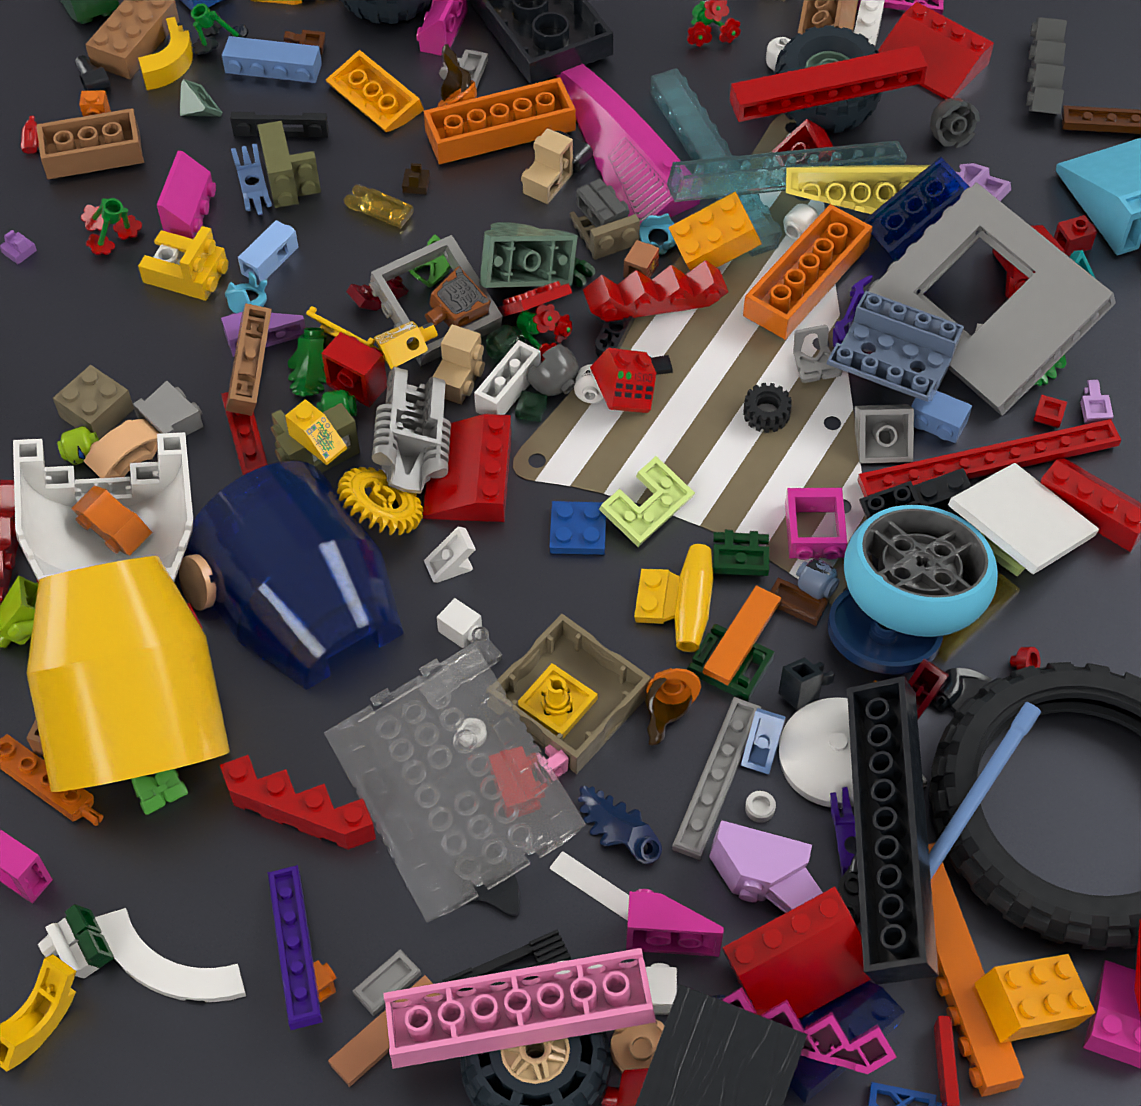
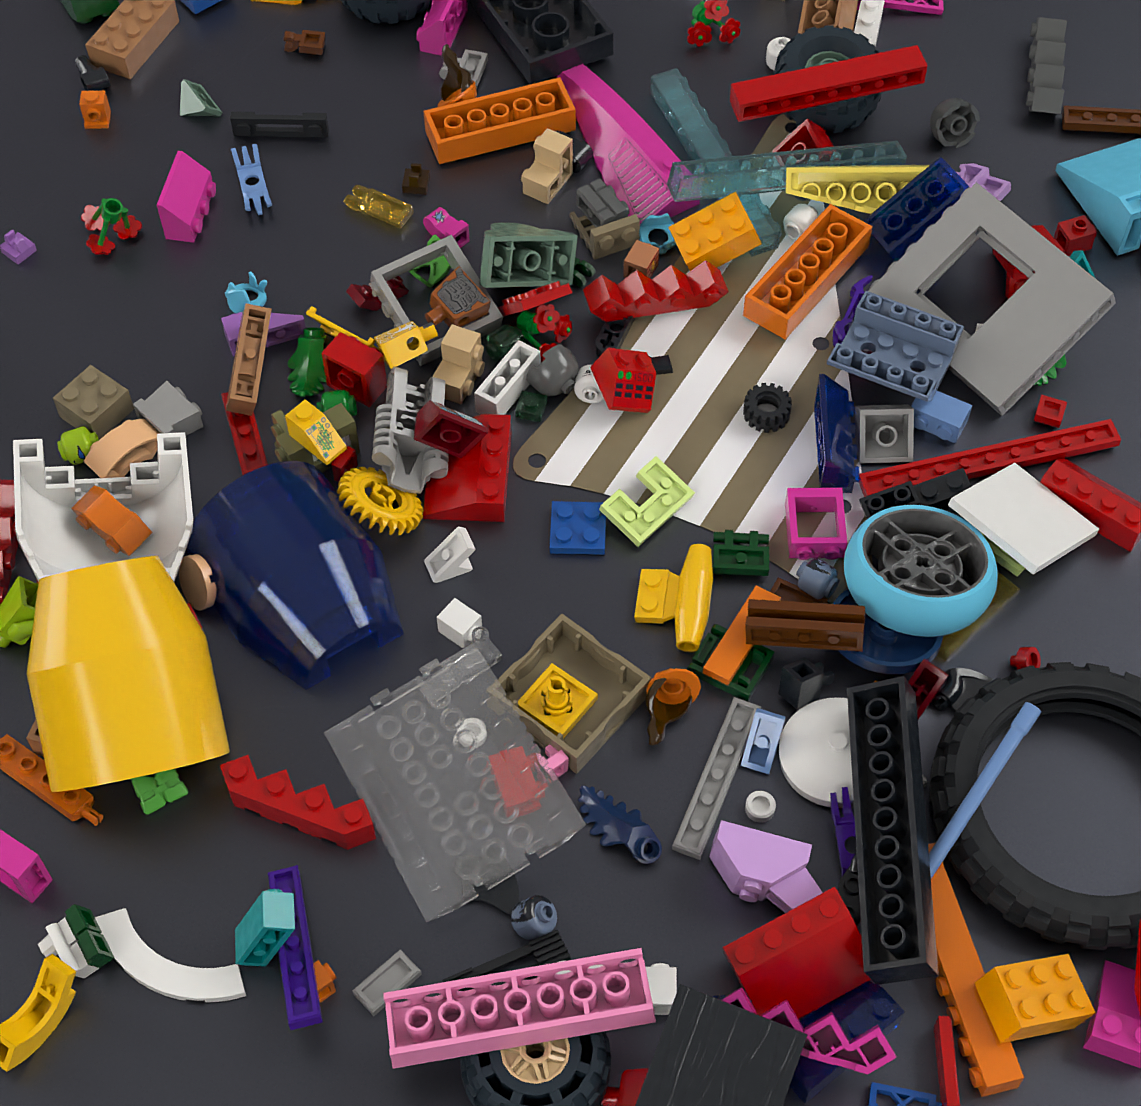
red piece [21,115,39,154] -> none
medium nougat brick [36,108,144,179] -> none
yellow arch [138,17,193,90] -> none
yellow brick [138,226,229,301] -> none
plant [191,4,249,54] -> none
medium blue brick [222,36,322,83] -> none
light blue brick [238,220,298,284] -> none
olive brick [258,121,321,208] -> none
light orange slope [326,50,424,132] -> none
nougat tile [328,975,440,1087] -> none
white sticker [550,852,629,921] -> none
light nougat tile [610,1019,665,1074] -> none
dark pink slope [626,889,724,957] -> none
light grey piece [793,325,842,383] -> none
red slope [878,2,994,99] -> none
lavender plate [1080,380,1113,424] -> none
none -> teal brick [235,889,295,966]
none -> red plate [331,446,358,482]
none -> dark red slope [414,400,489,458]
none -> dark pink leg [423,207,470,248]
none -> sand blue head [511,895,557,940]
none -> reddish brown brick [745,599,865,652]
none -> clear blue slope [814,374,859,493]

